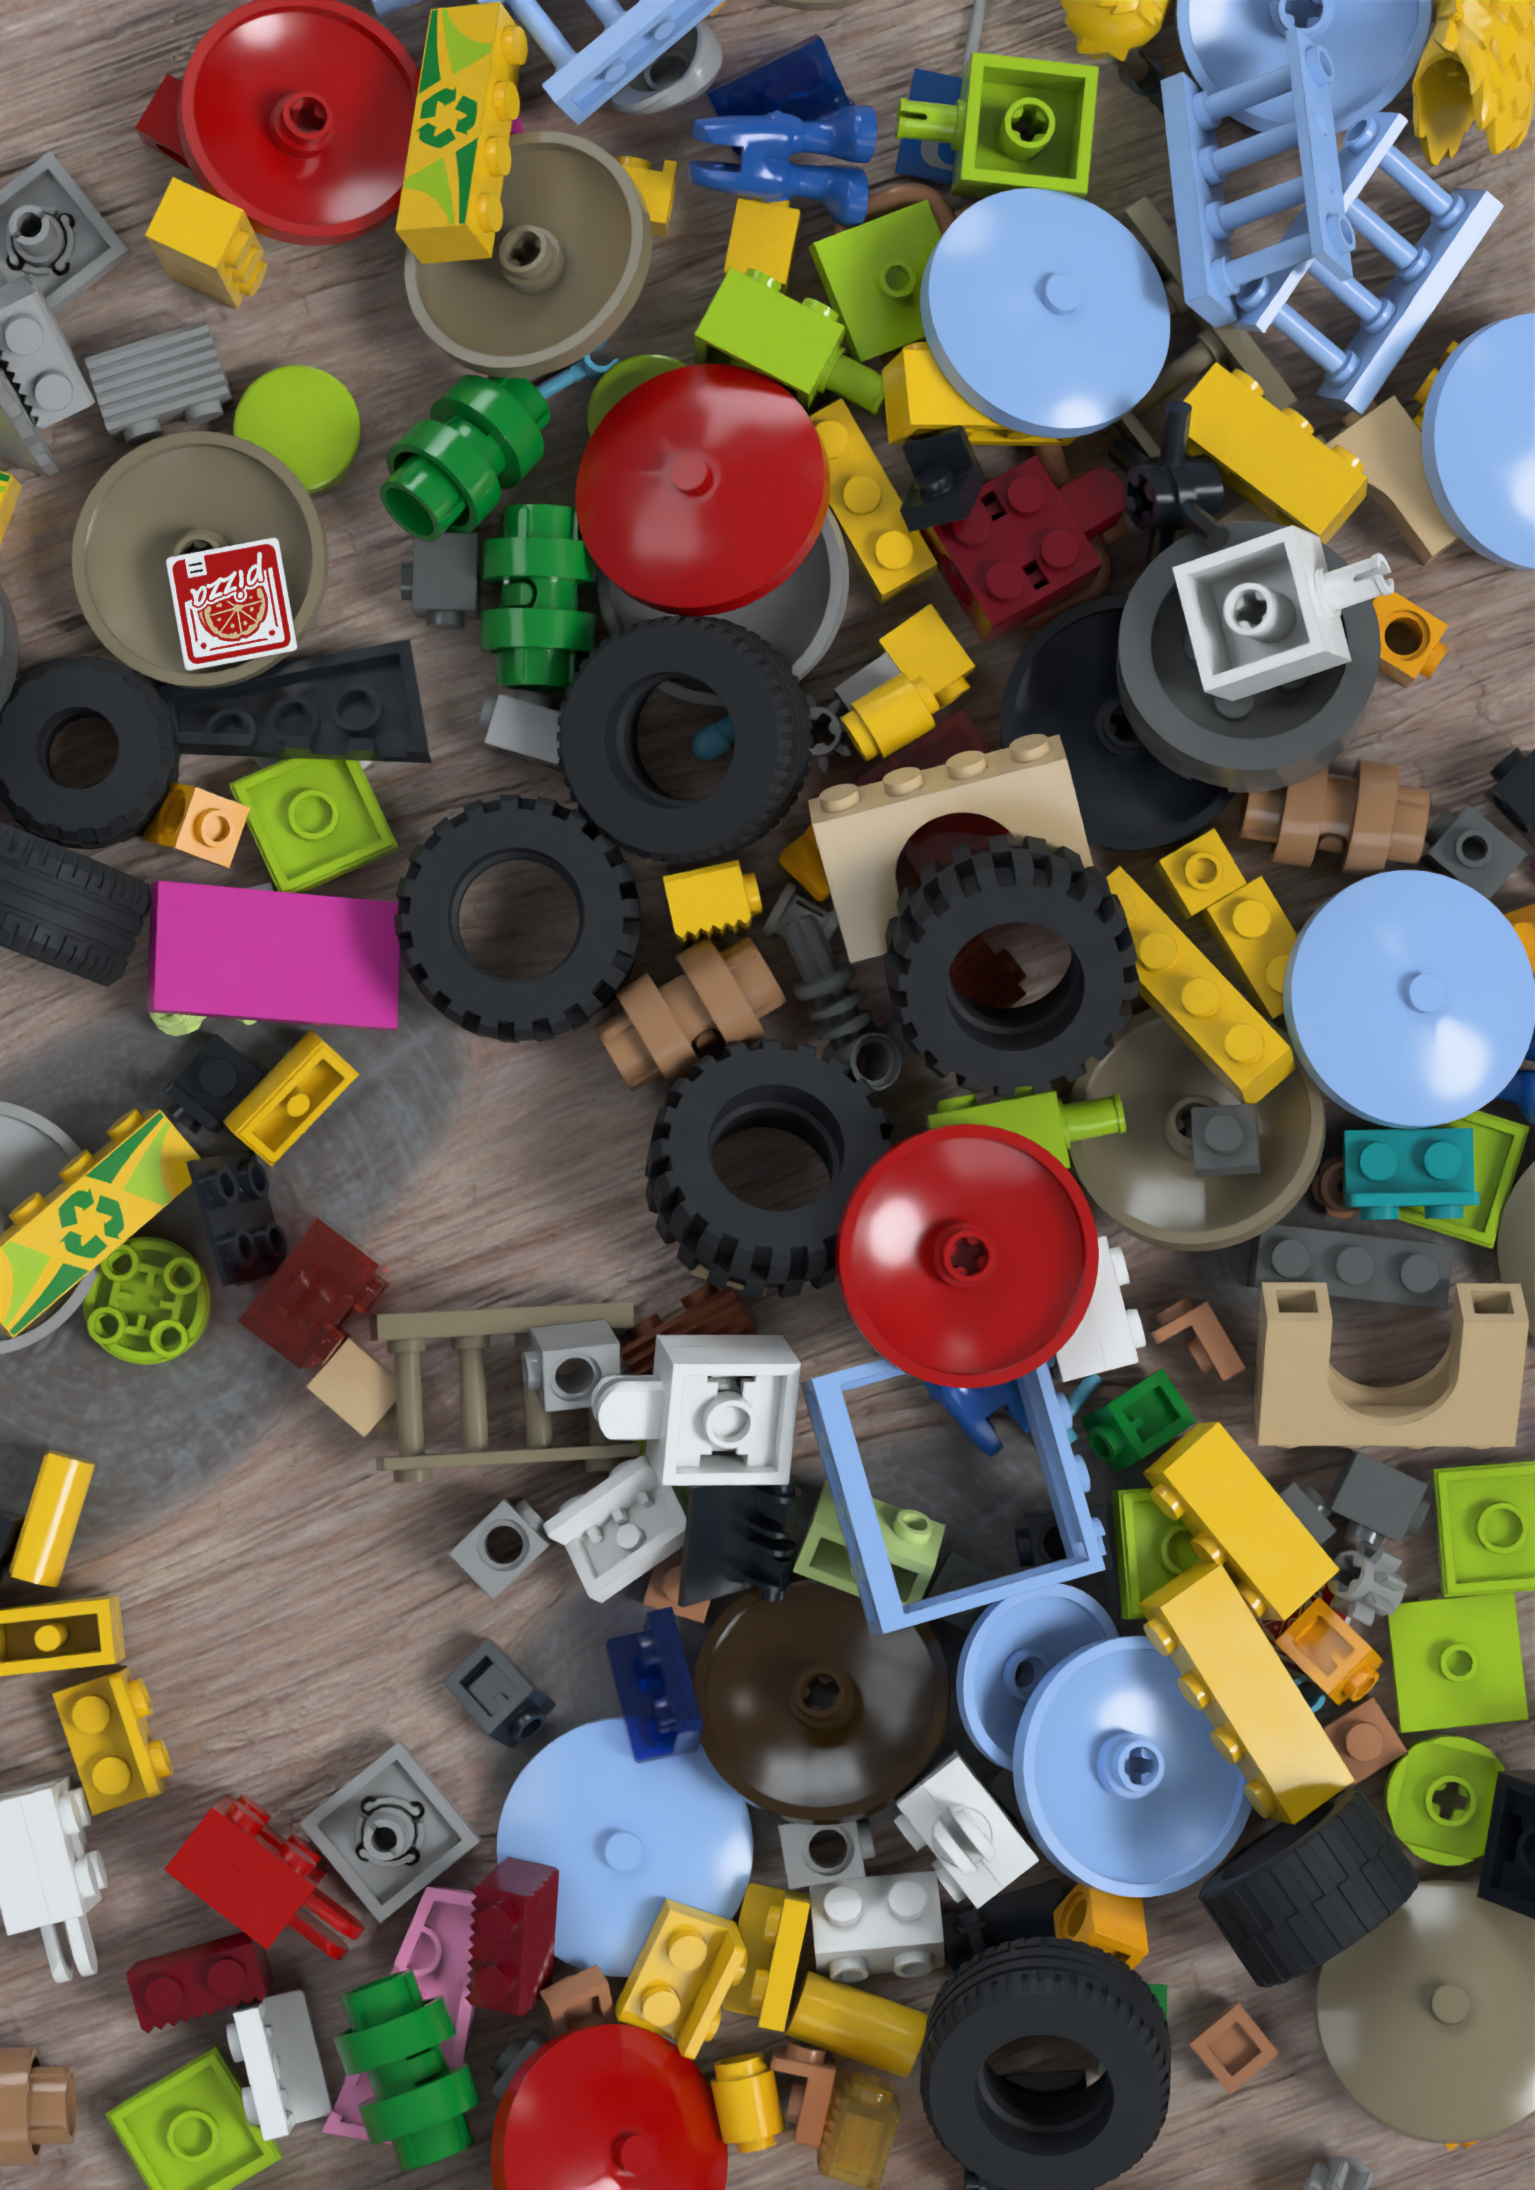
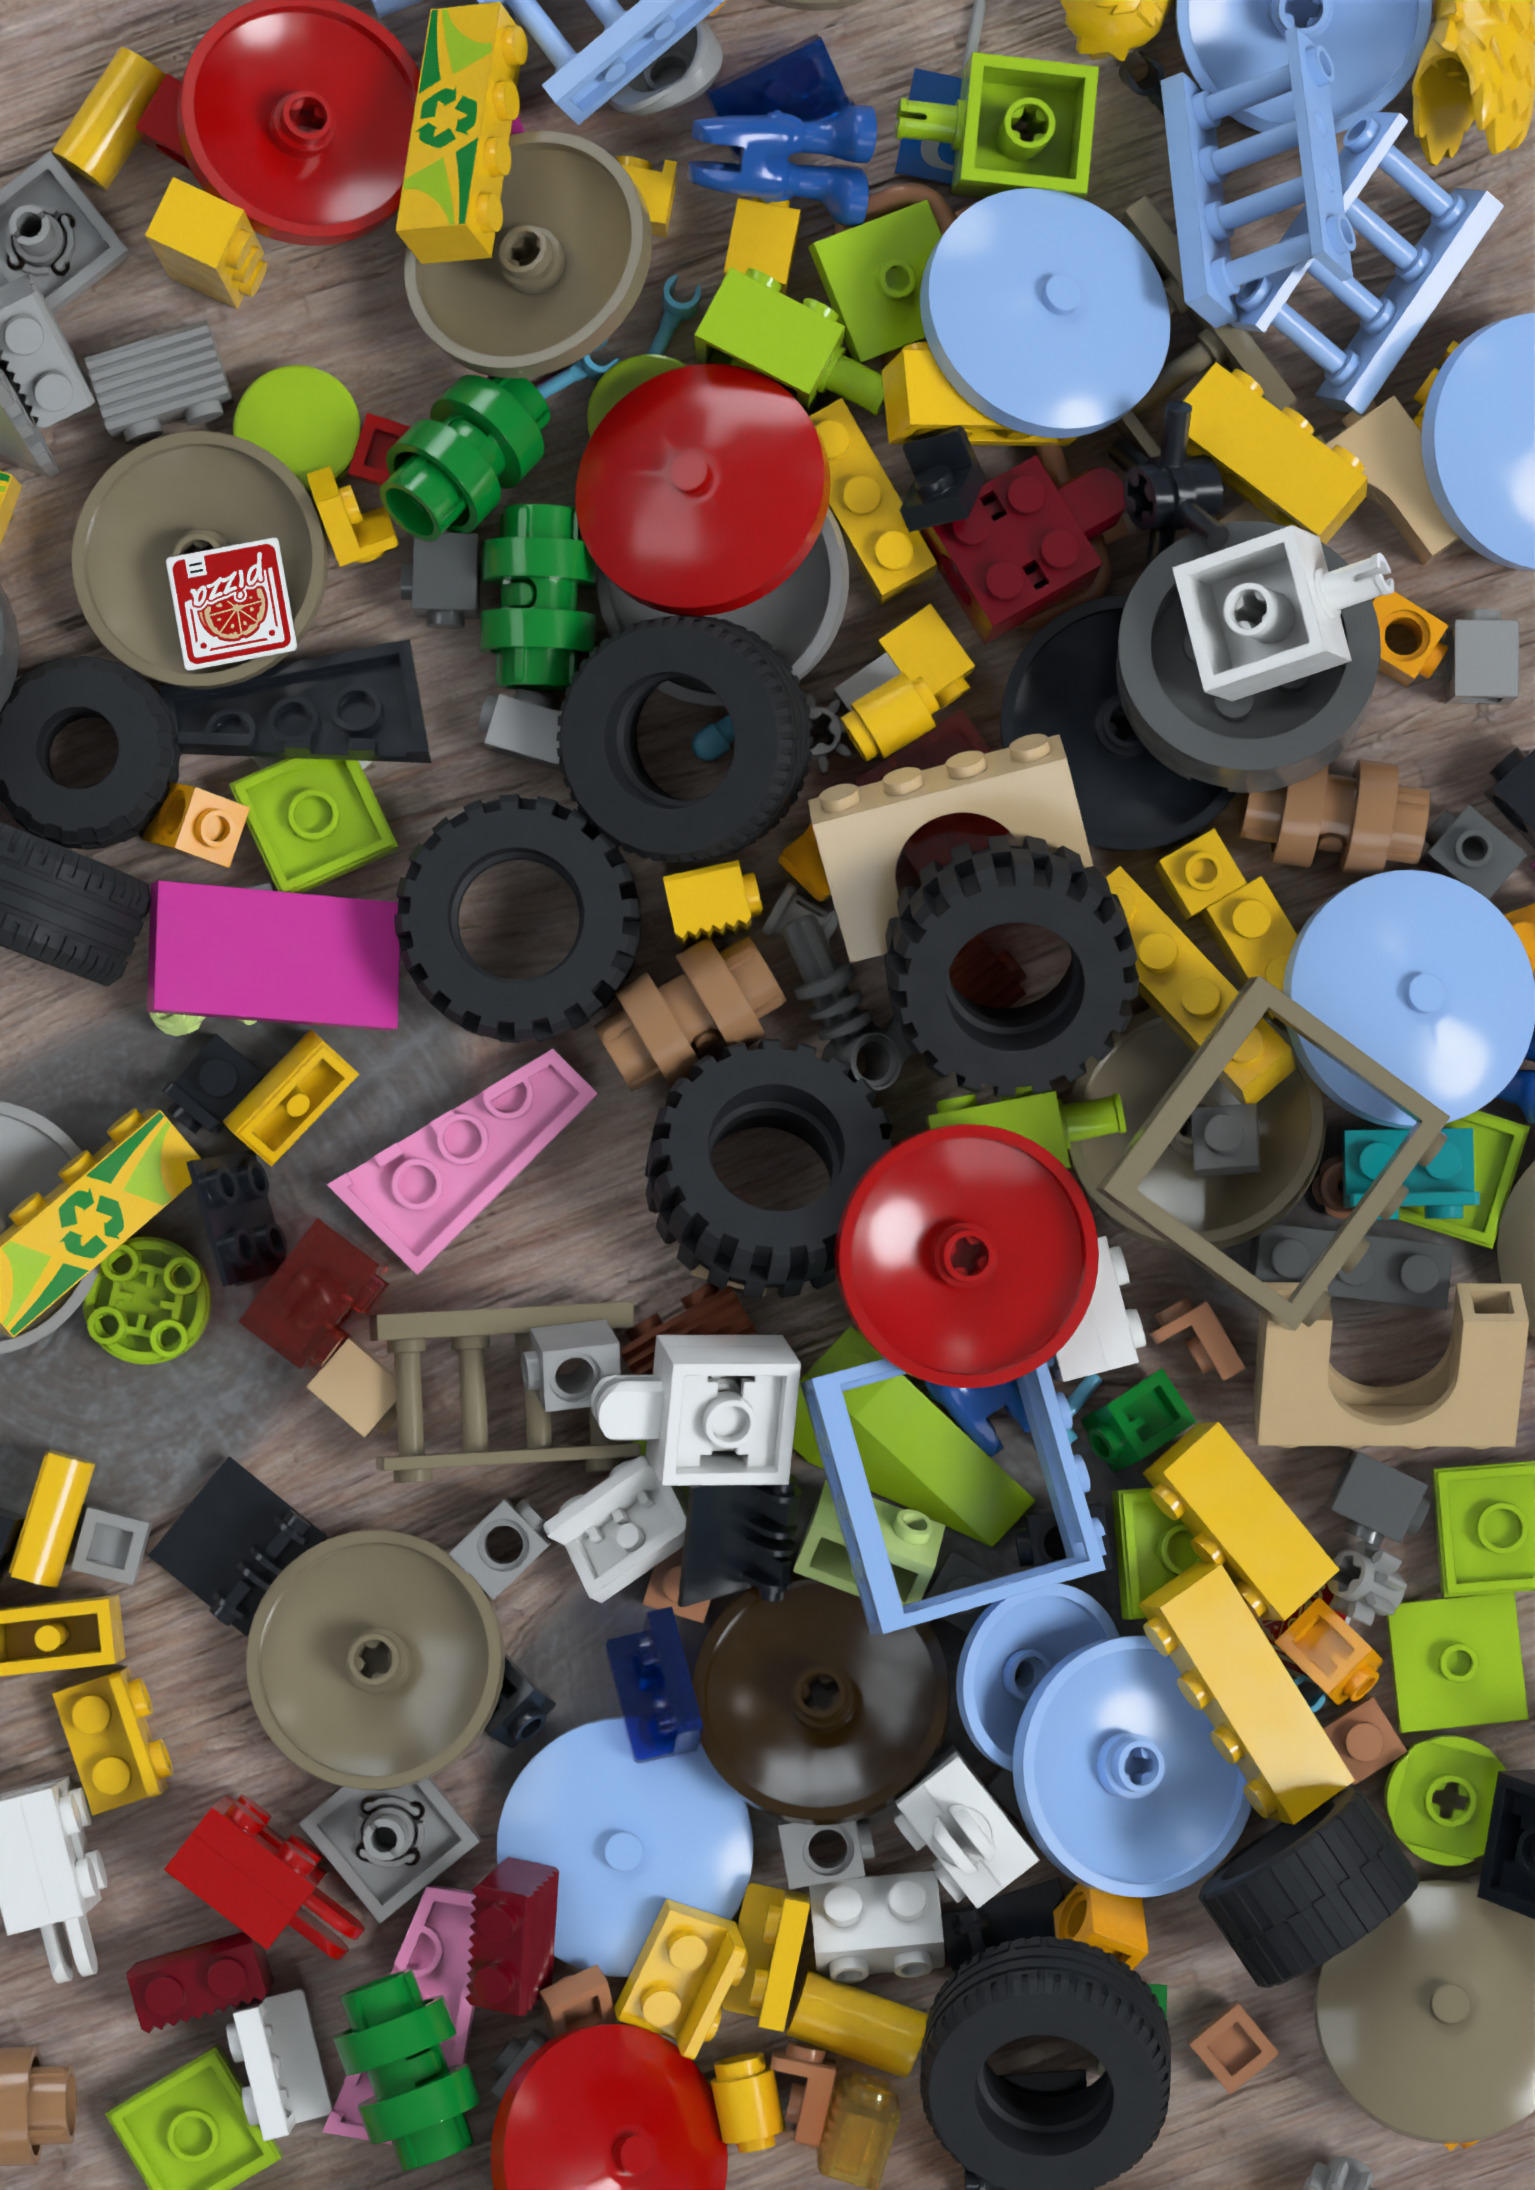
dark grey plate [1275,1482,1337,1546] -> none
none -> yellow brick [51,47,166,191]
none -> light grey plate [71,1506,152,1586]
none -> black hinge [148,1456,328,1637]
none -> dark tan dish [246,1530,505,1790]
none -> yellow bracket [306,466,399,567]
none -> bright pink wing [327,1049,599,1275]
none -> red plate [348,413,411,487]
none -> medium azure hand [647,275,701,355]
none -> lime wedge [793,1326,1036,1547]
none -> dark tan window [1095,976,1450,1331]
none -> light grey brick [1446,609,1519,705]

